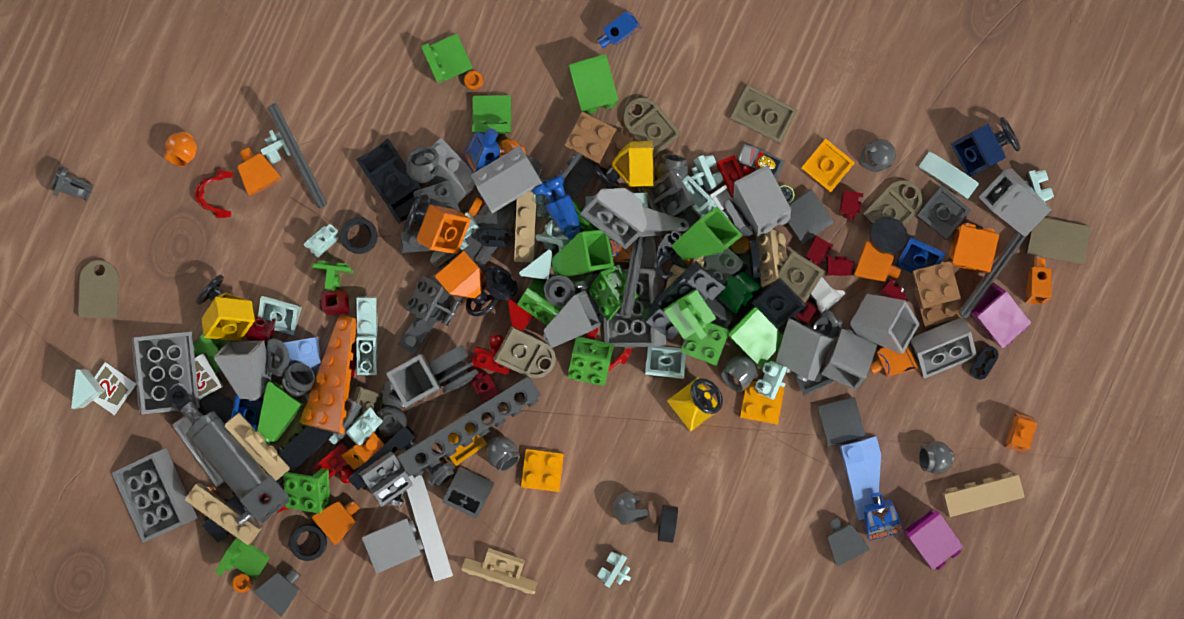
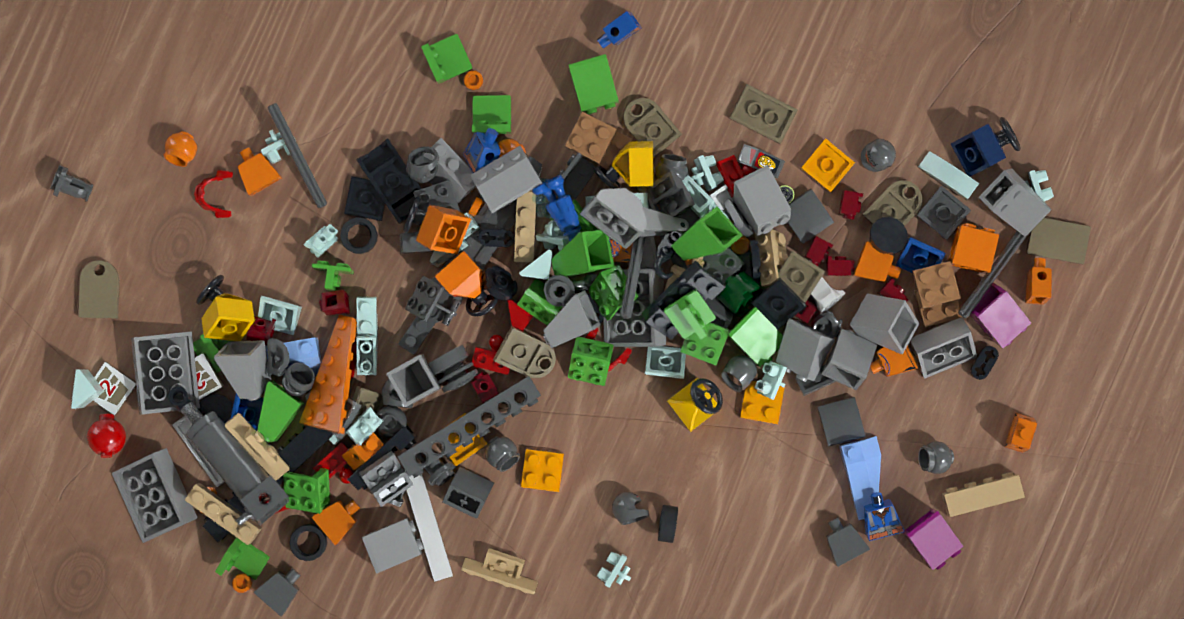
none -> red brick [87,414,126,458]
none -> black tile [344,176,385,221]

